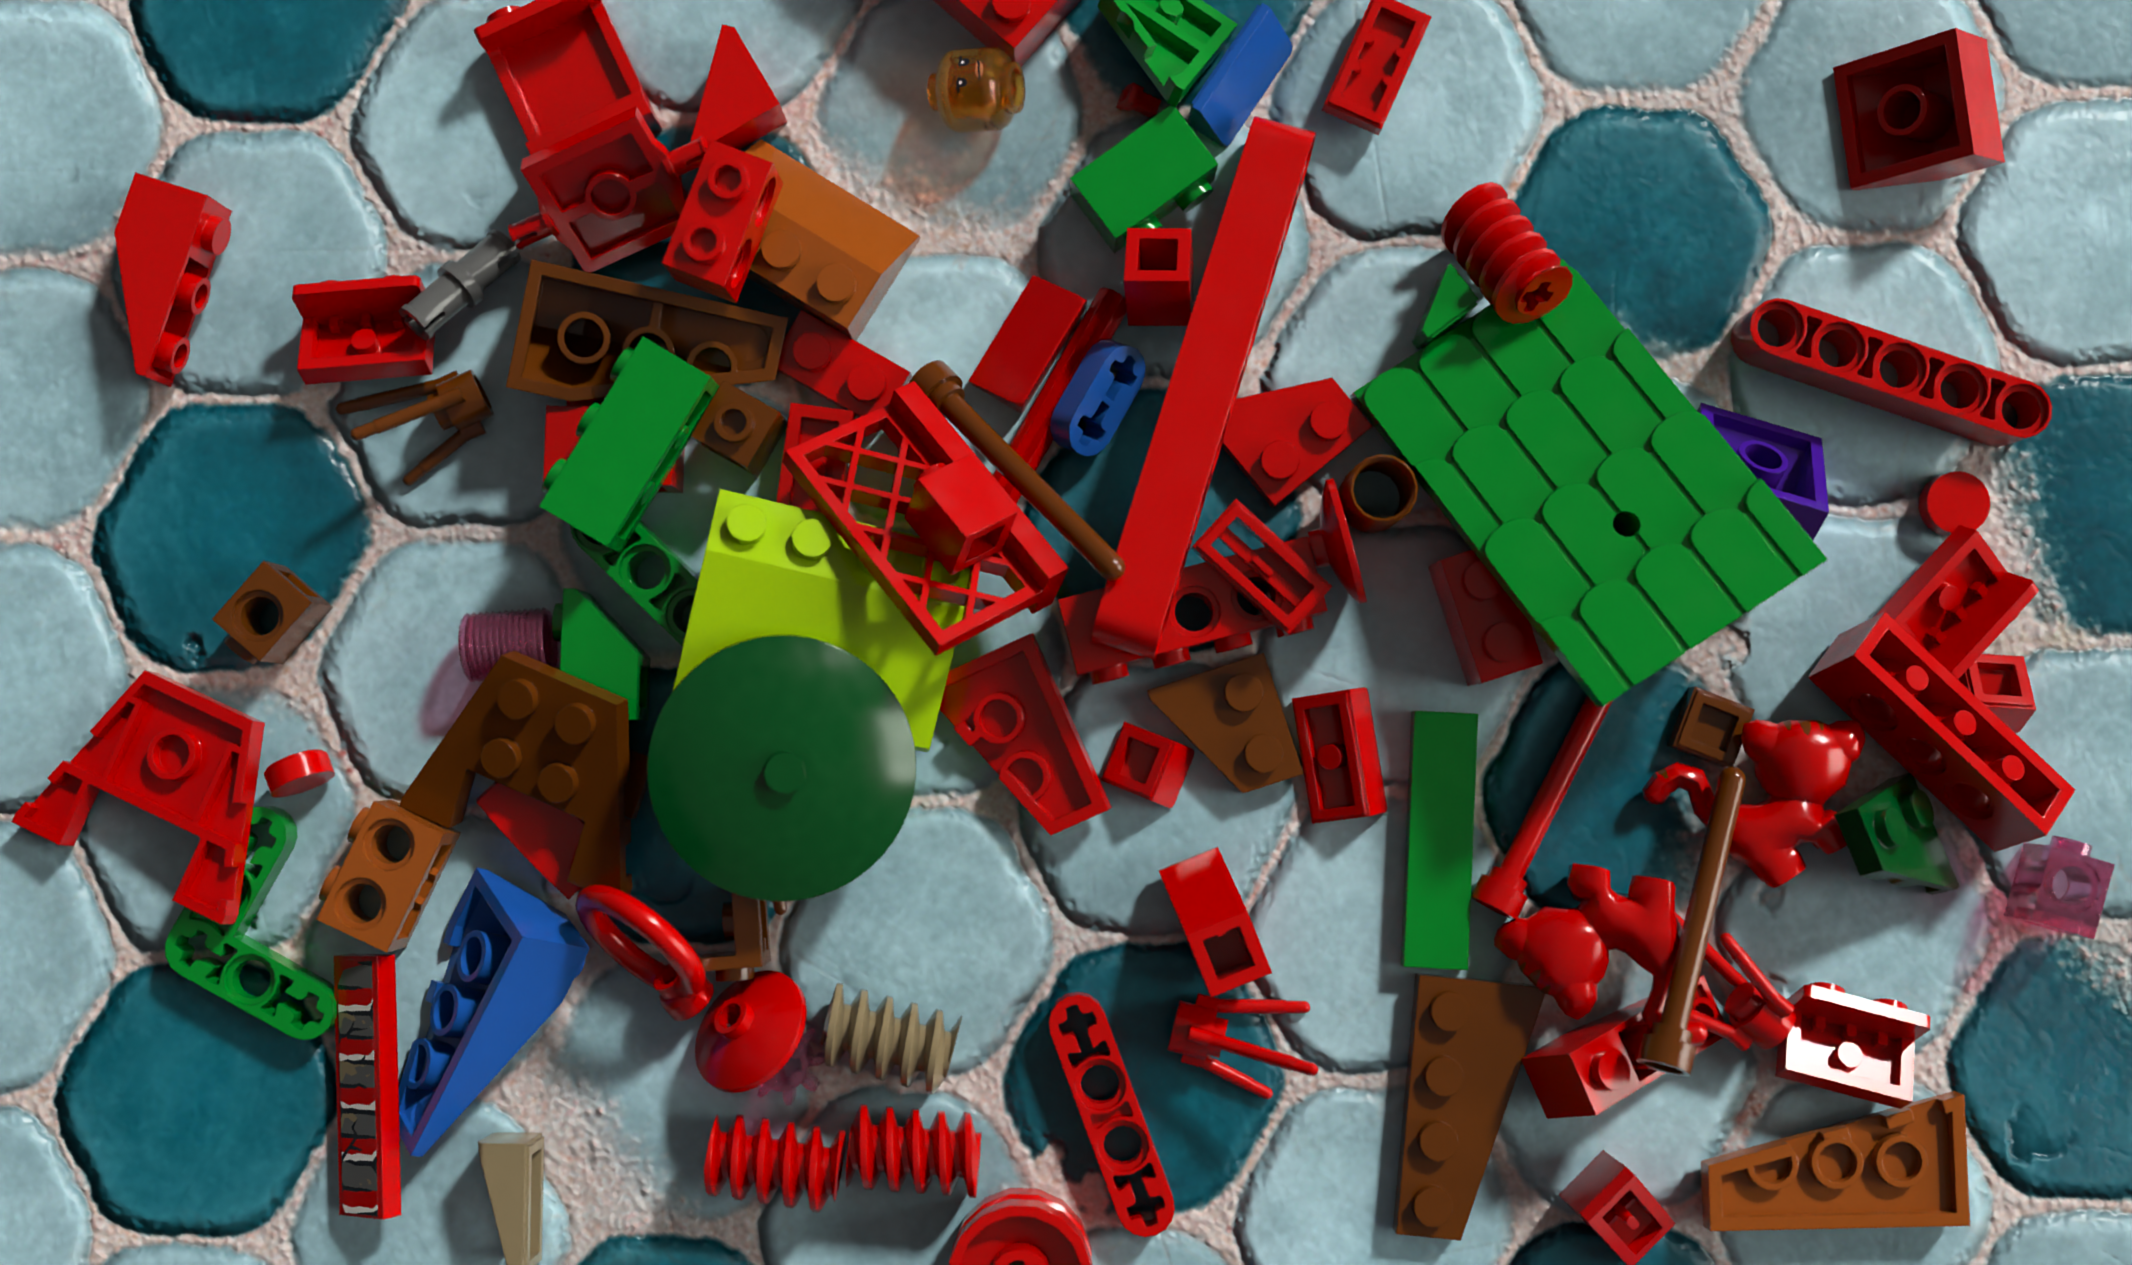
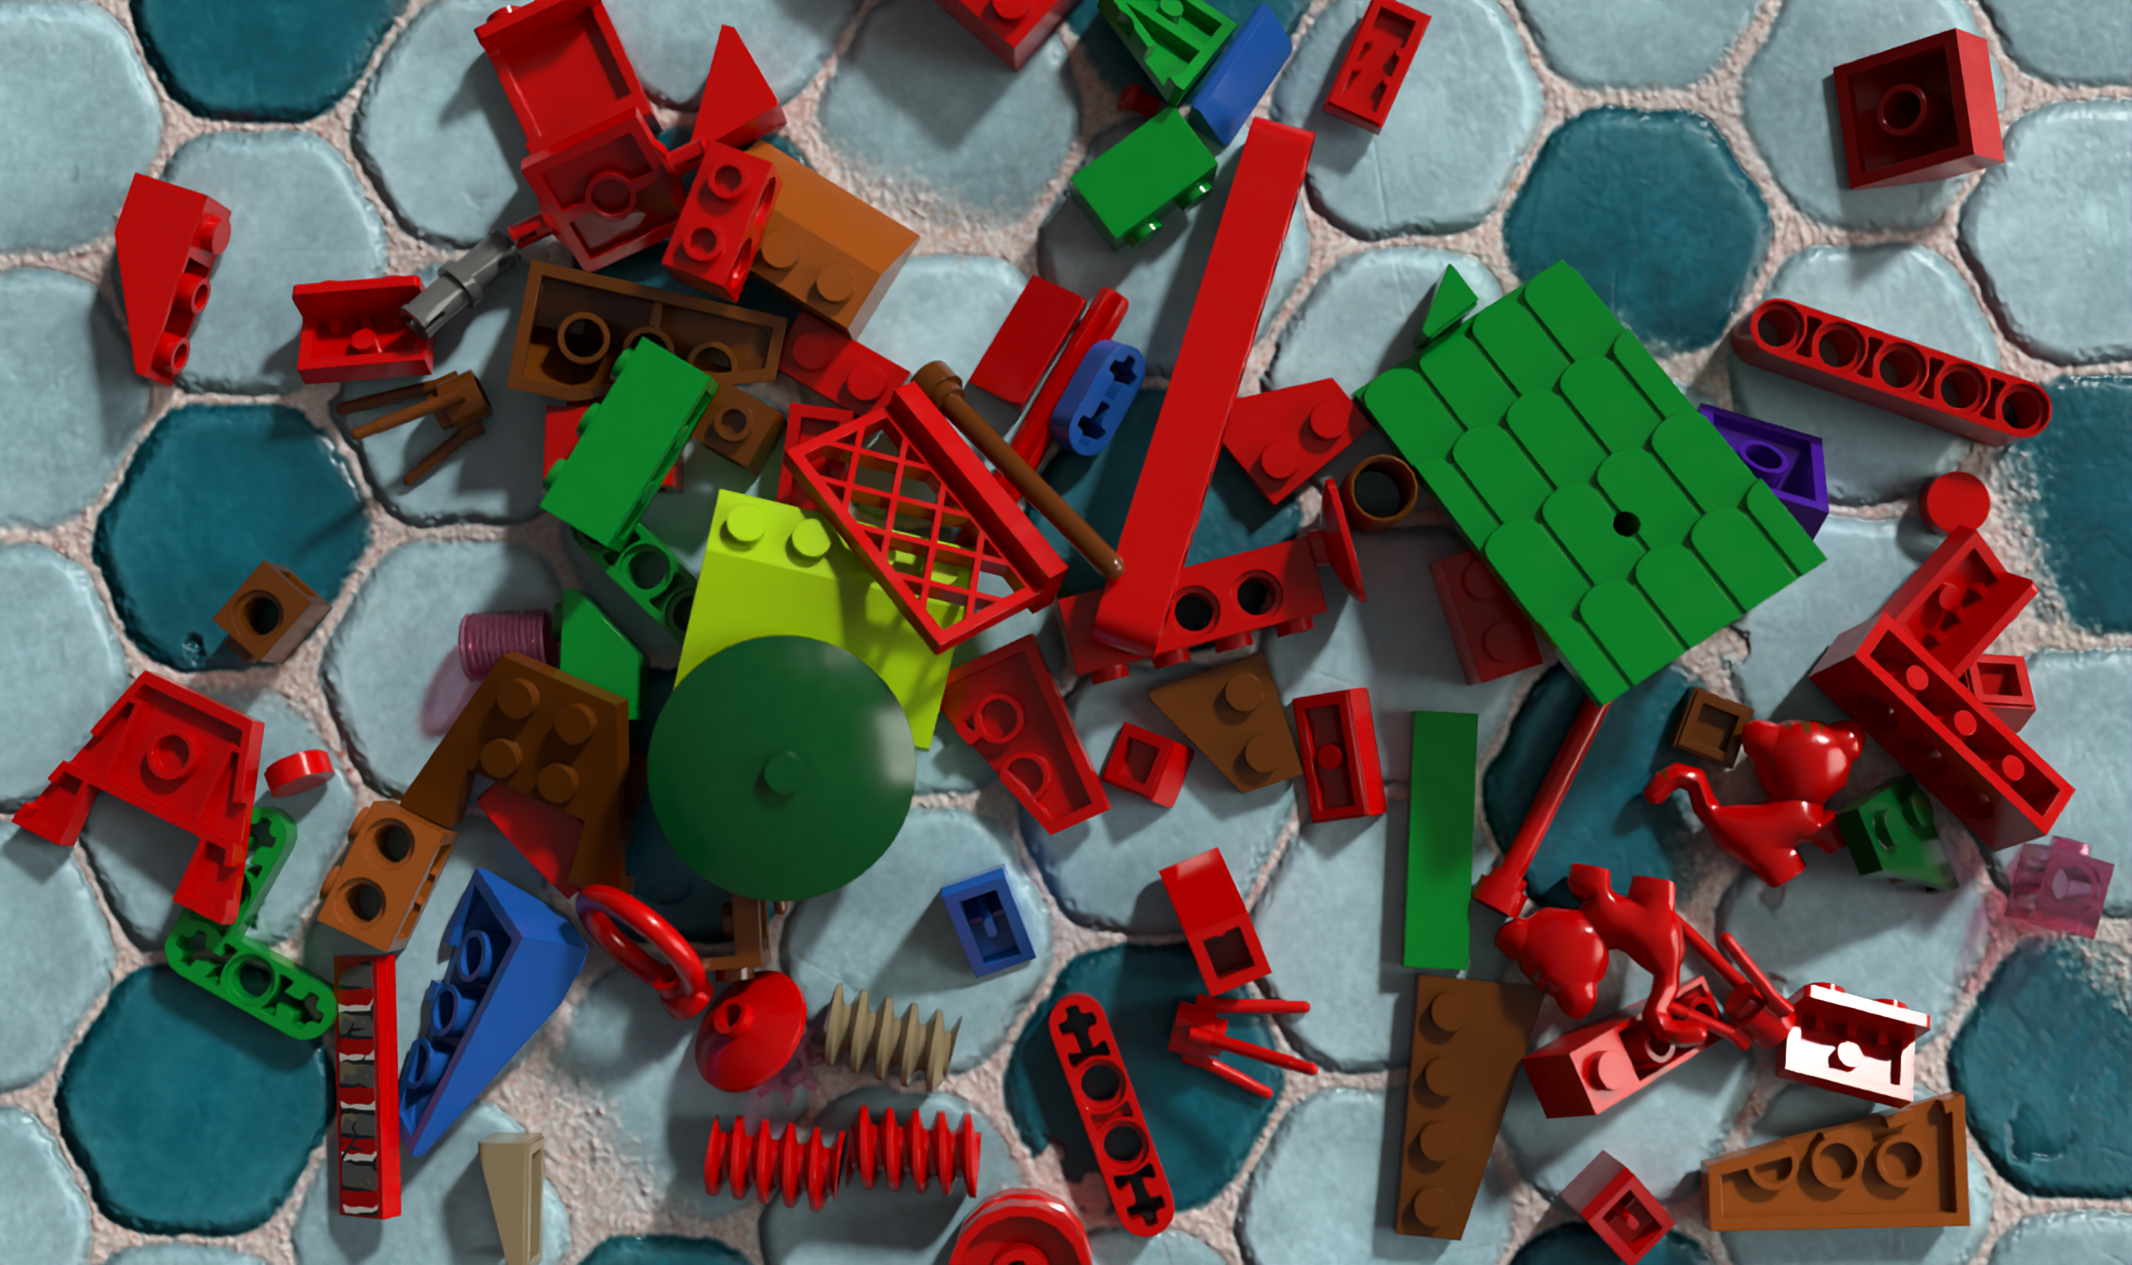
red brick [904,454,1018,576] -> none
clear orange head [927,46,1025,133] -> none
red brick [1124,228,1194,326] -> none
red tile [1191,499,1333,636] -> none
red piece [1441,182,1573,324] -> none
reddish brown piece [1636,767,1746,1076] -> none
none -> blue slope [940,863,1036,978]

